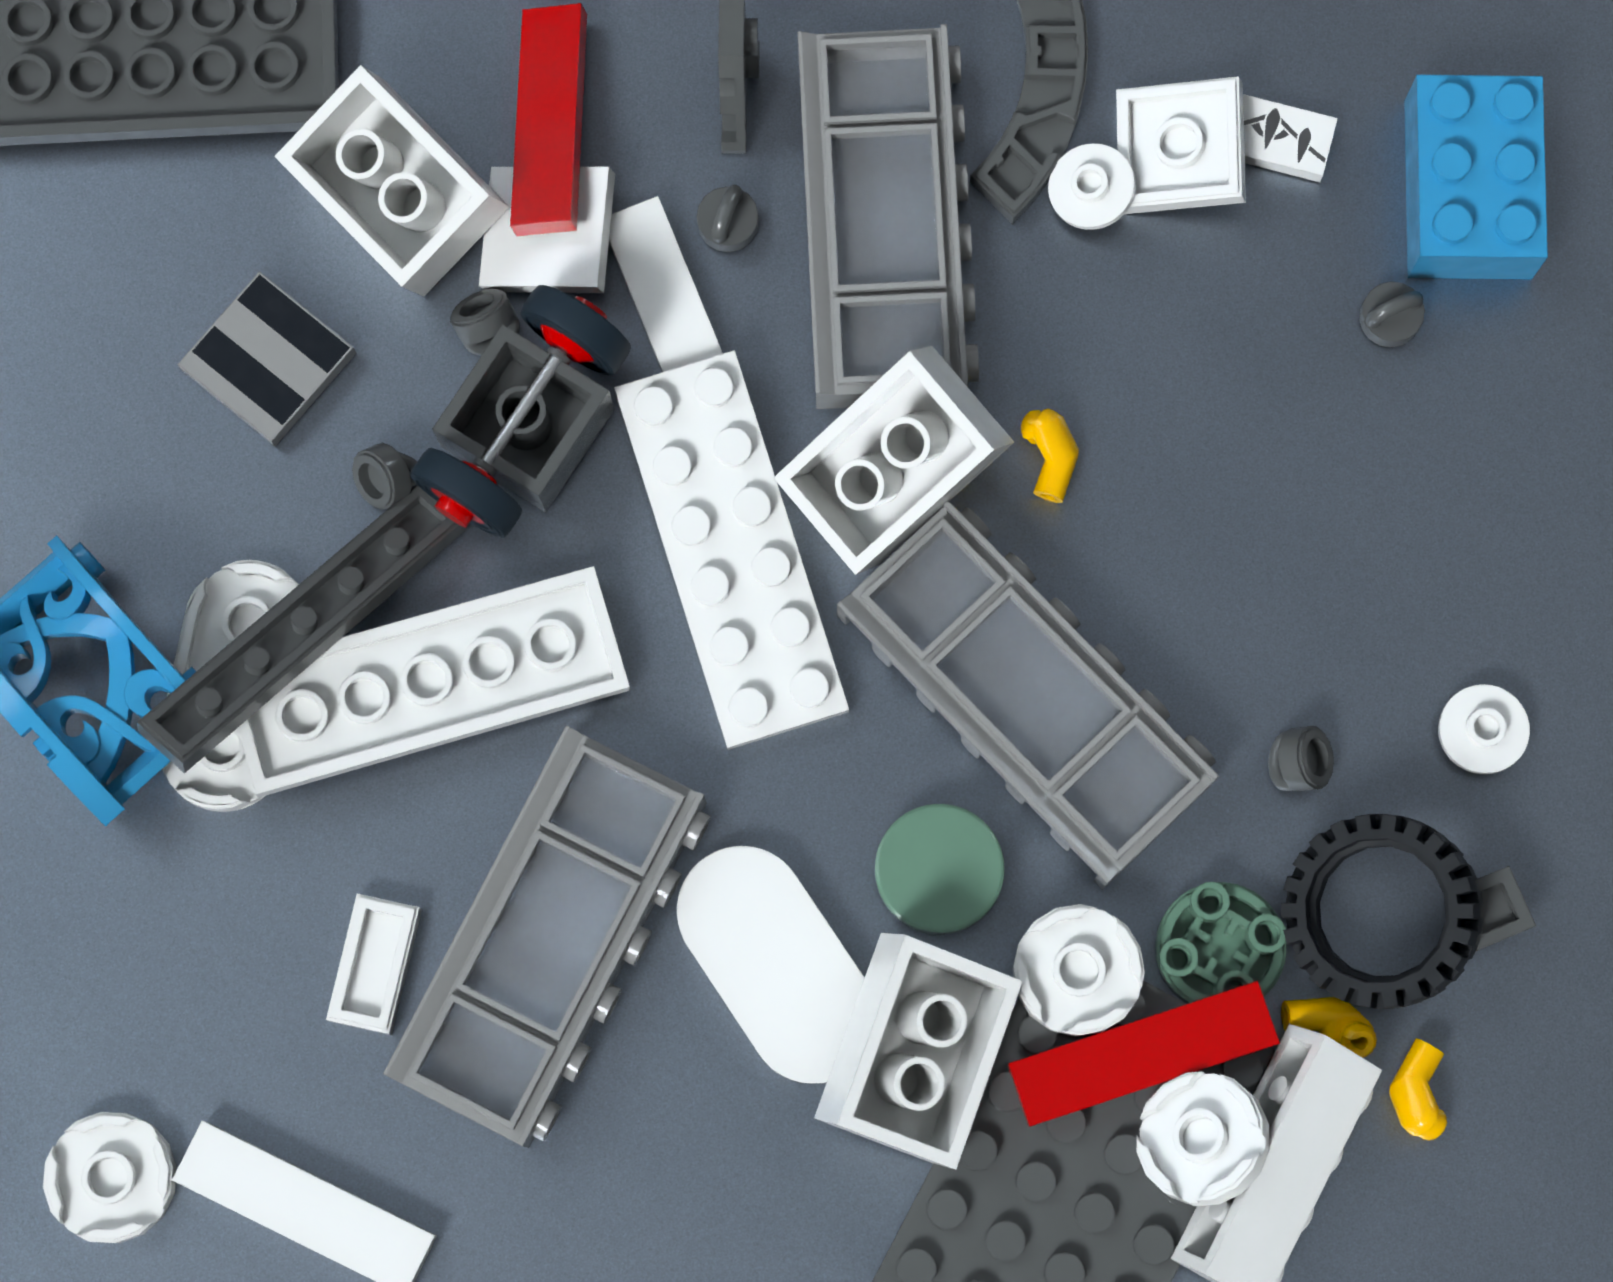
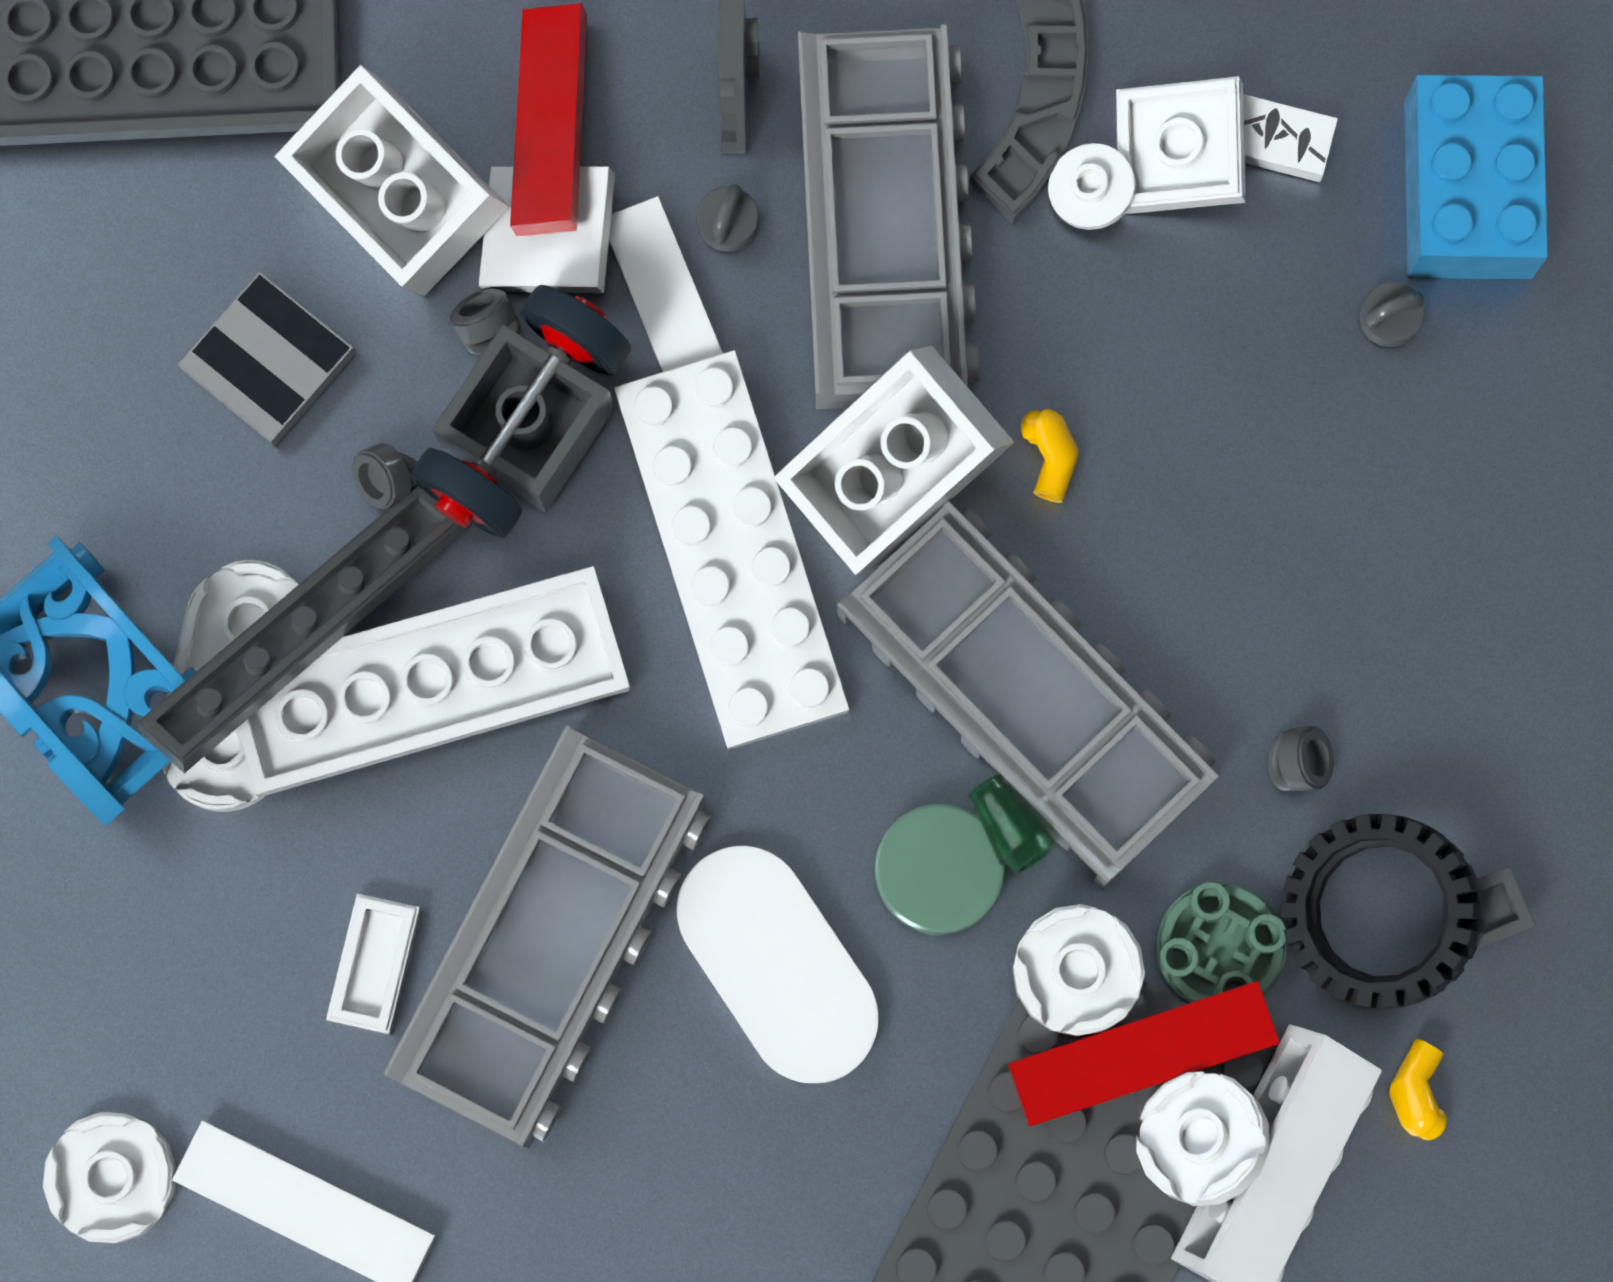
white brick [814,933,1023,1170] -> none
yellow arm [1281,997,1377,1058] -> none
white piece [1438,684,1530,774] -> none
none -> clear green cone [968,774,1057,875]

